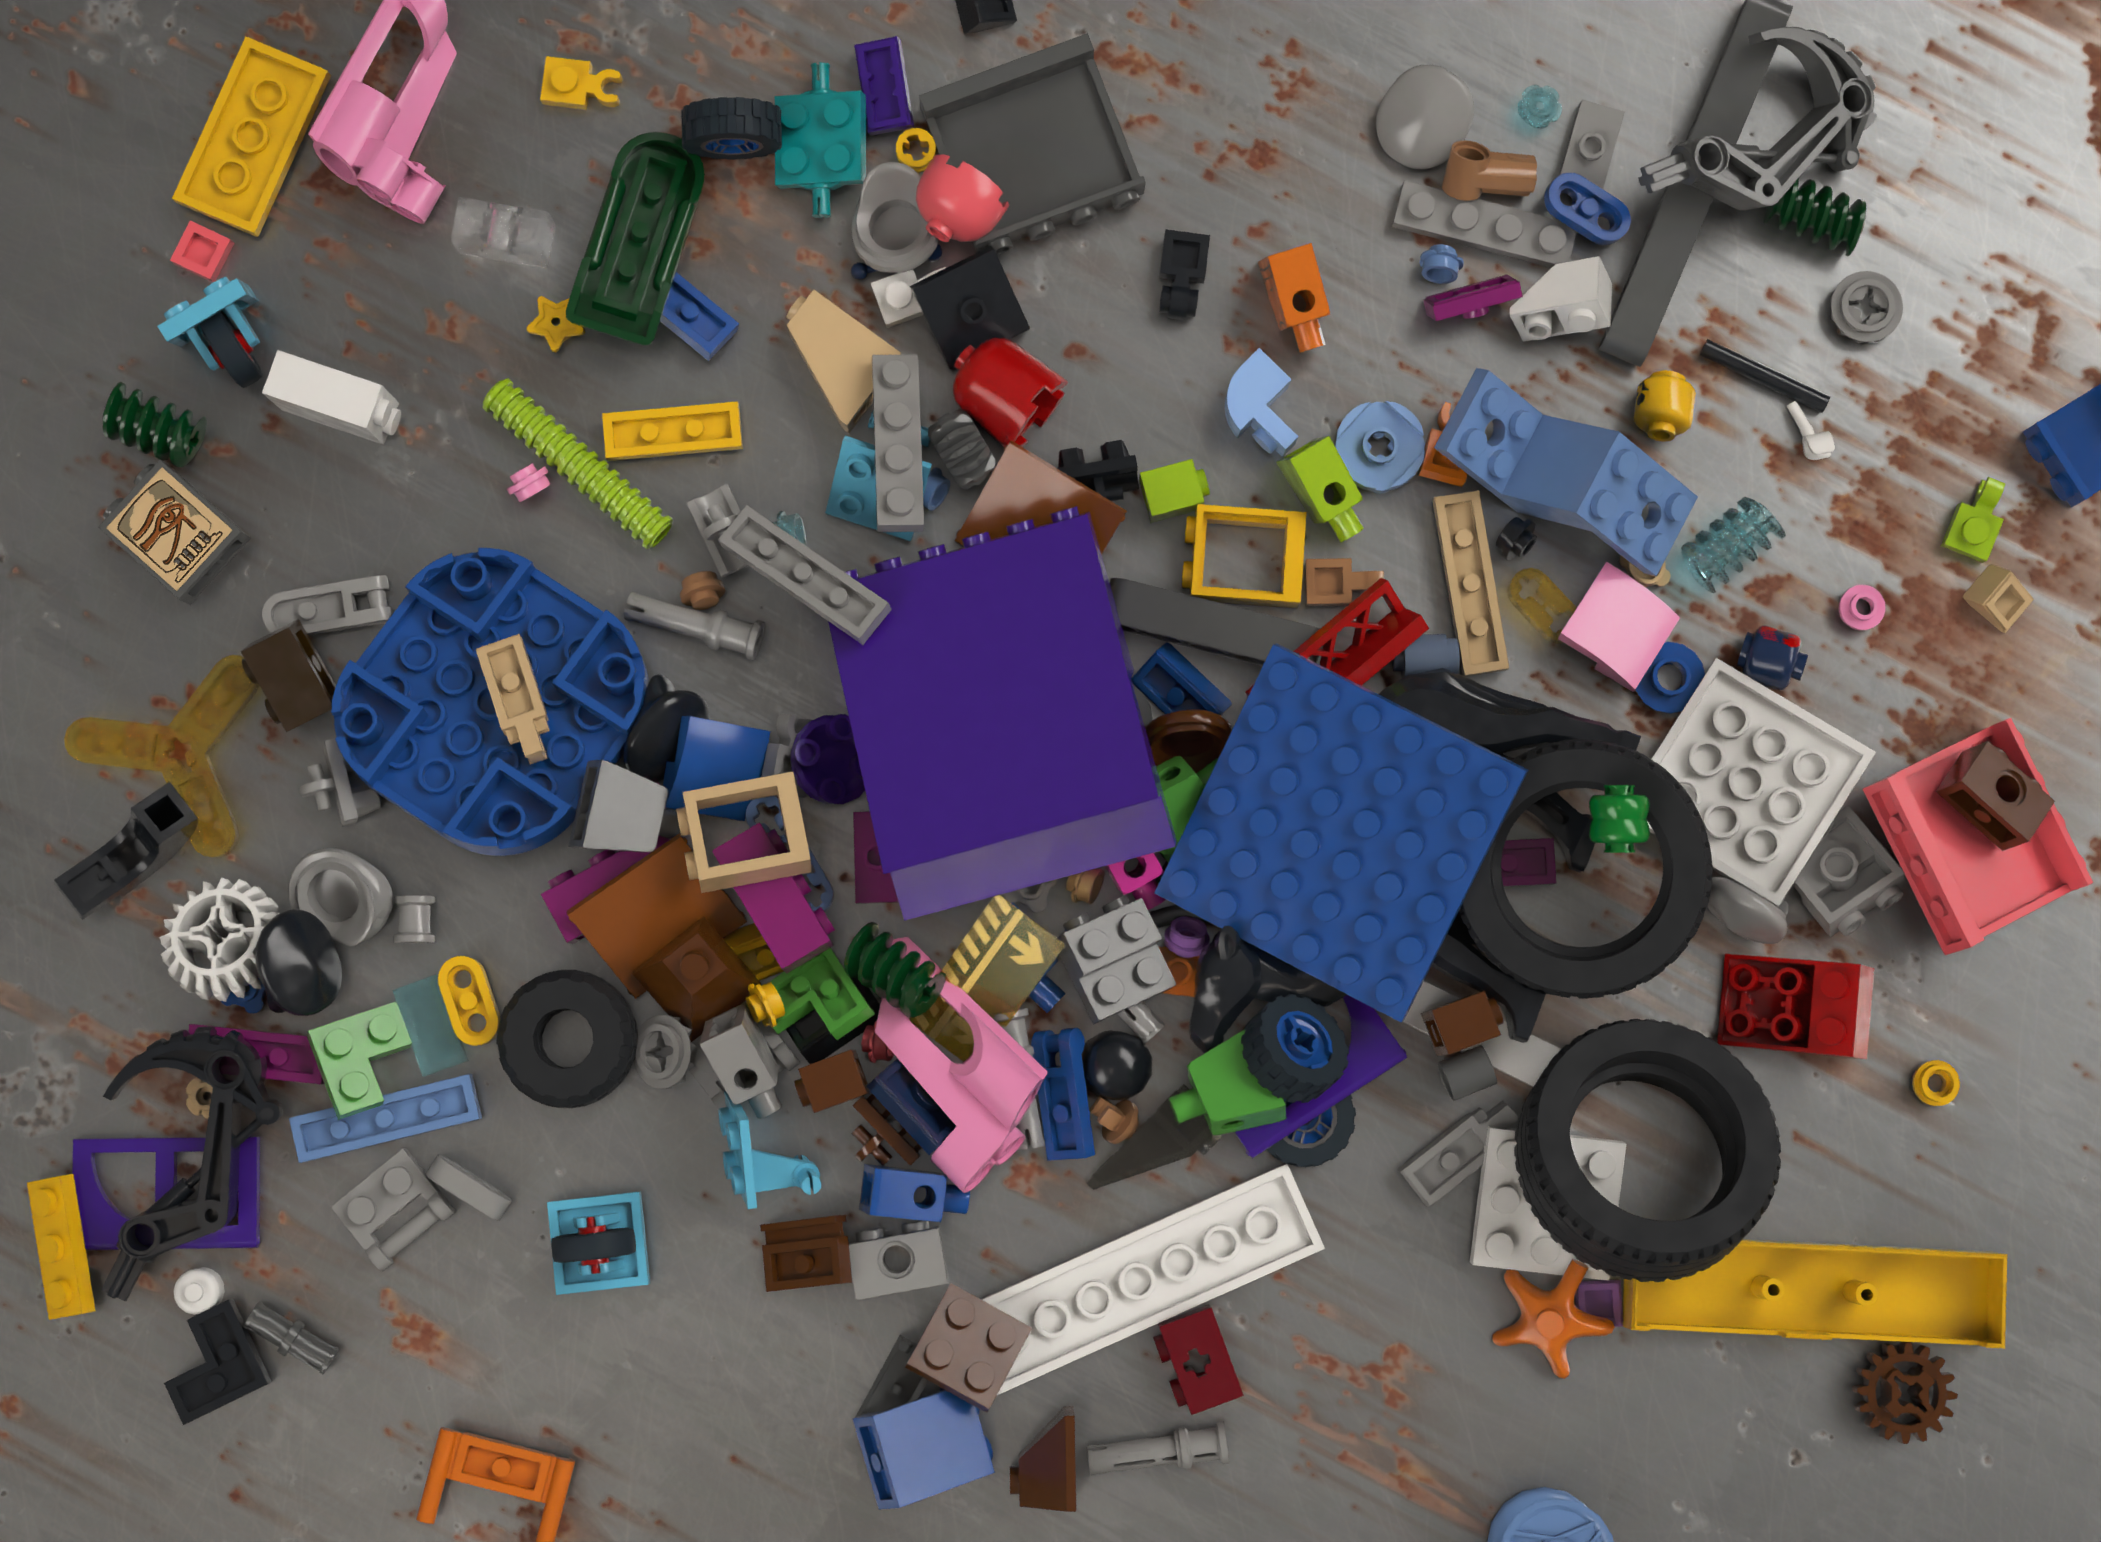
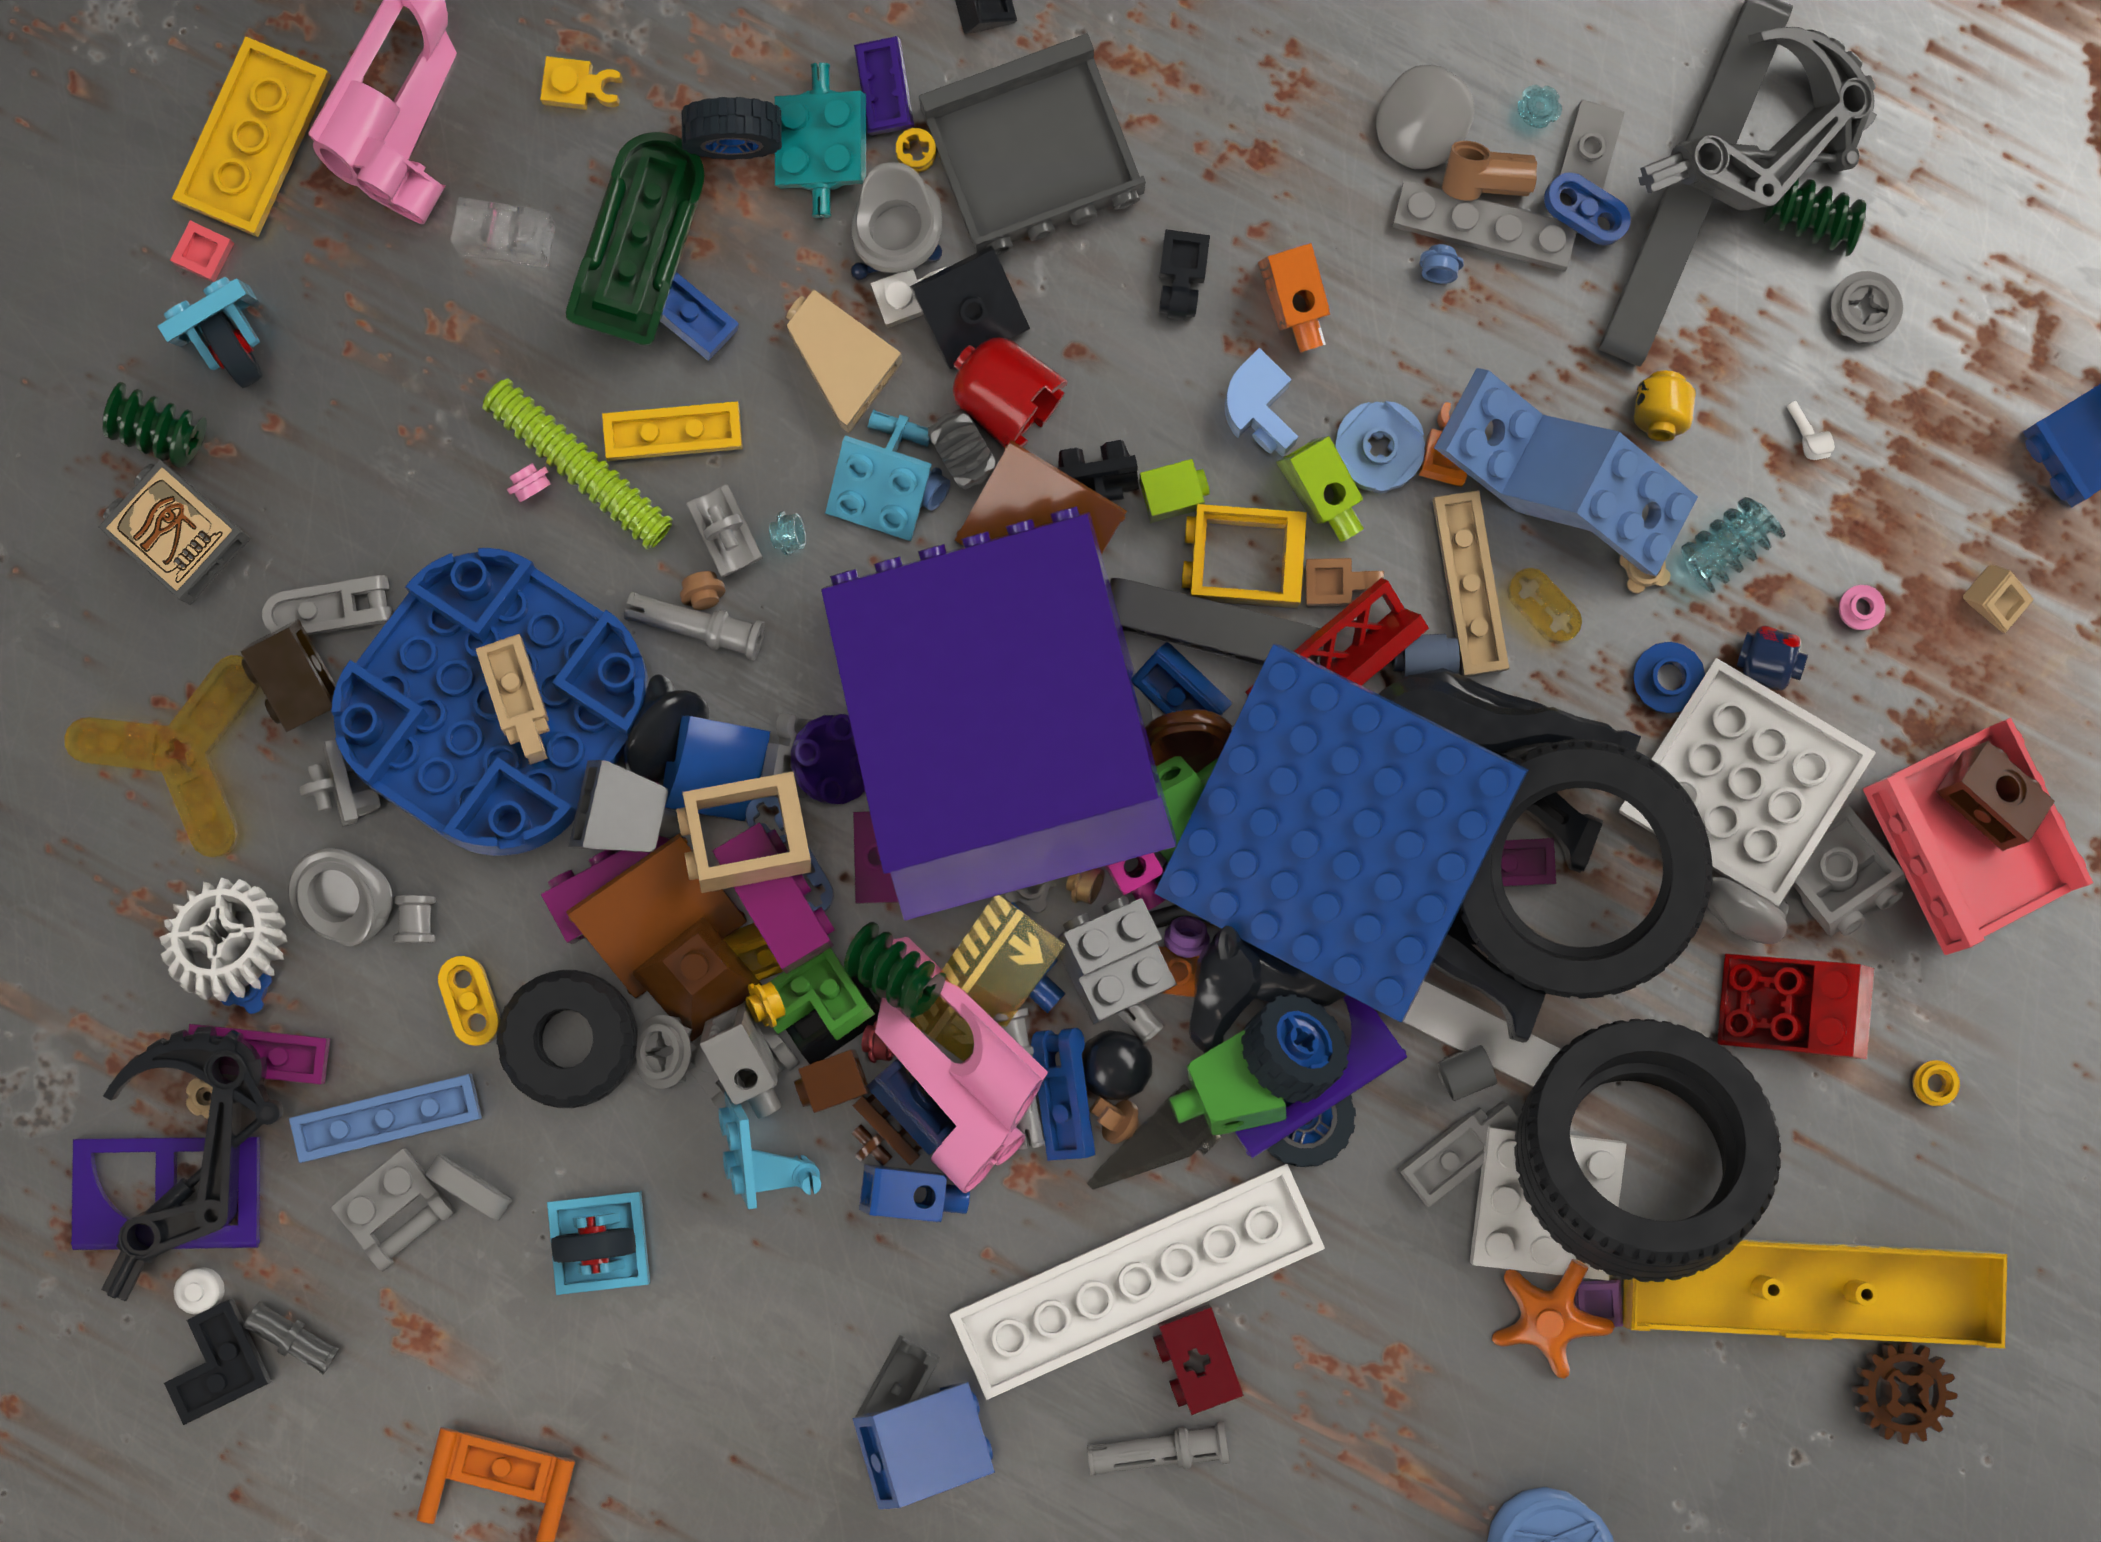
yellow plate [27,1174,96,1320] -> none
black arch [54,782,198,920] -> none
black piece [255,909,342,1016] -> none
white brick [262,350,401,445] -> none
bright green plate [307,1002,412,1120] -> none
clear light blue tile [393,975,469,1077] -> none
yellow plate [526,296,585,353] -> none
light grey plate [718,505,892,645] -> none
reddish brown plate [760,1215,852,1292] -> none
light grey brick [849,1220,949,1300] -> none
light grey plate [872,355,924,532] -> none
plate [905,1283,1032,1413] -> none
coral cylinder [916,154,1009,242] -> none
reddish brown slope [1010,1406,1076,1512] -> none
reddish brown brick [1421,991,1504,1056] -> none
magenta plate [1423,274,1523,321] -> none
black plate [1496,517,1537,560] -> none
white slope [1510,256,1612,342] -> none
bright pink slope [1558,562,1680,692] -> none
green piece [1589,785,1650,853] -> none
black piece [1700,339,1830,413] -> none
lime plate [1941,477,2006,563] -> none

